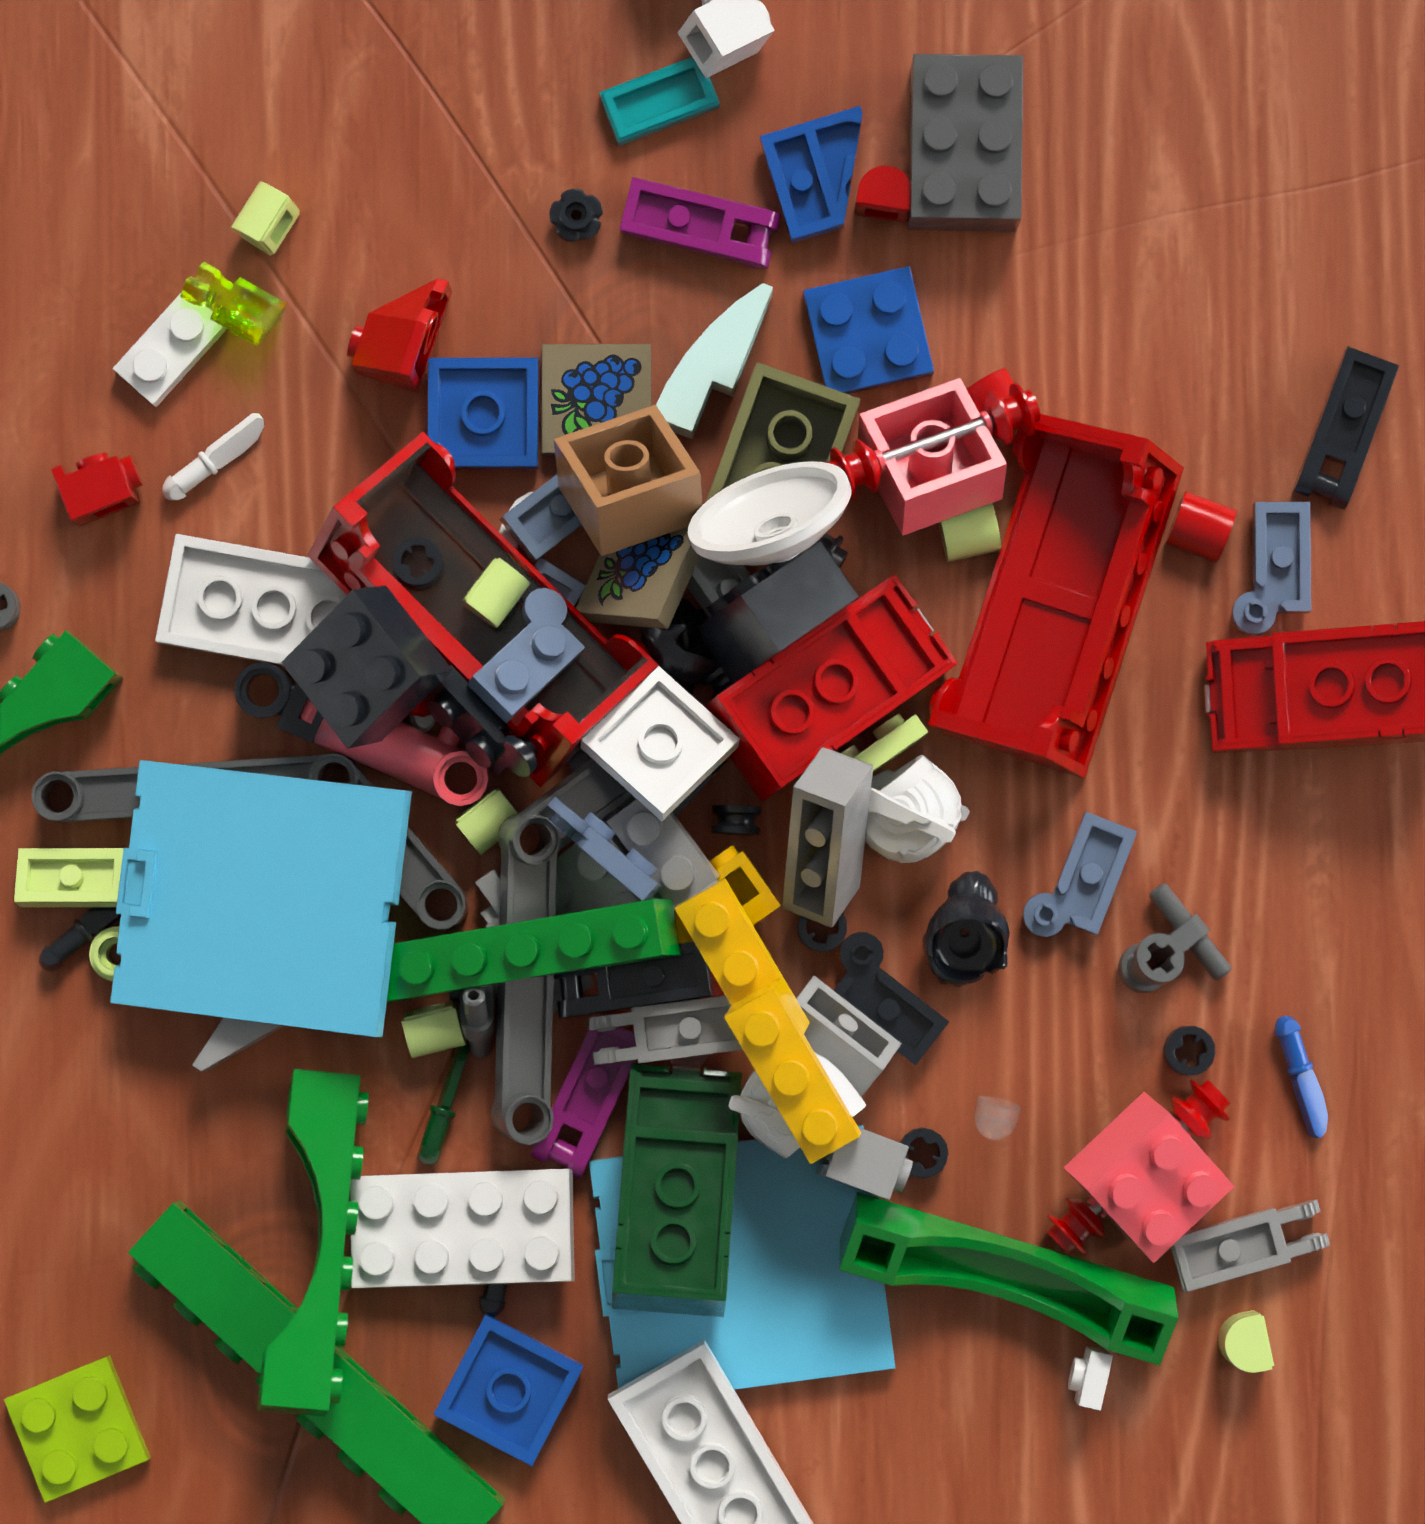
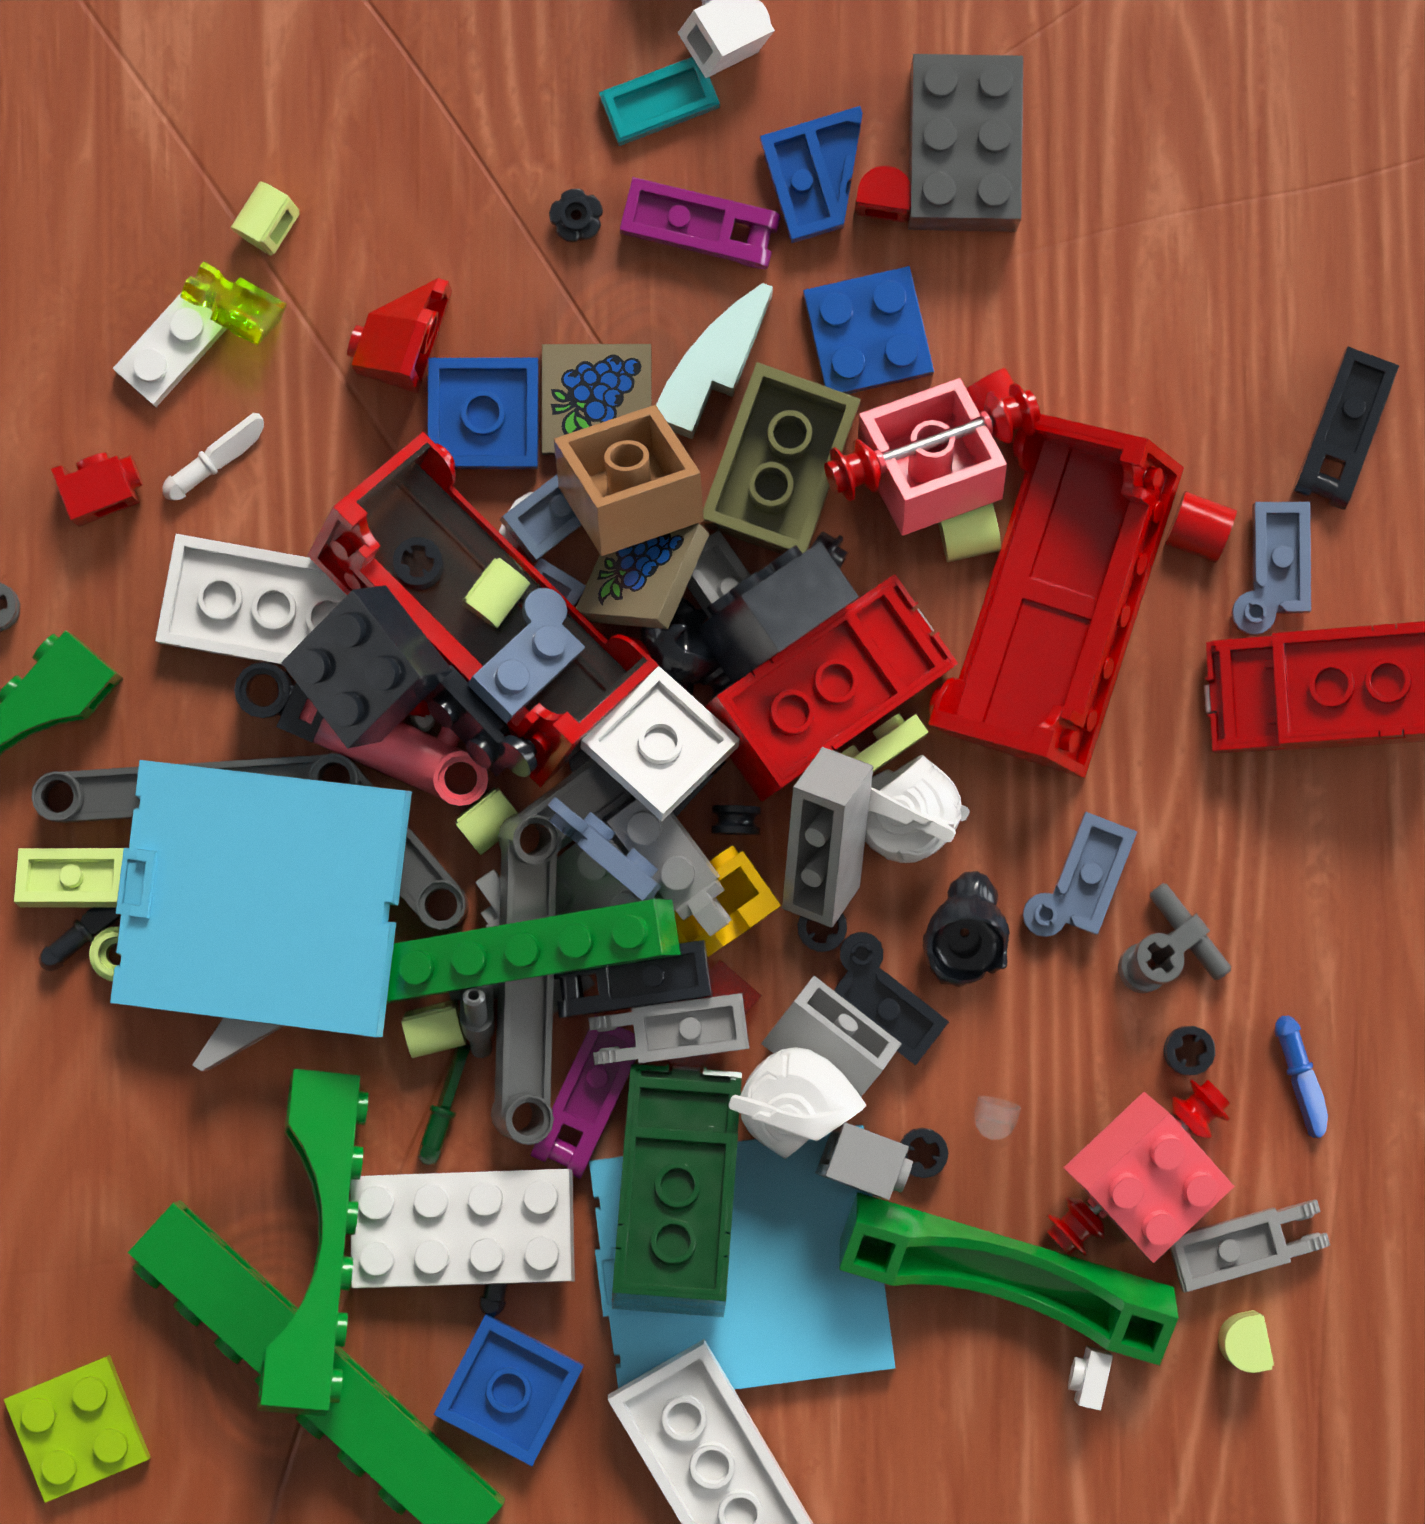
yellow bracket [674,878,861,1164] -> none
white dish [687,461,851,566] -> none

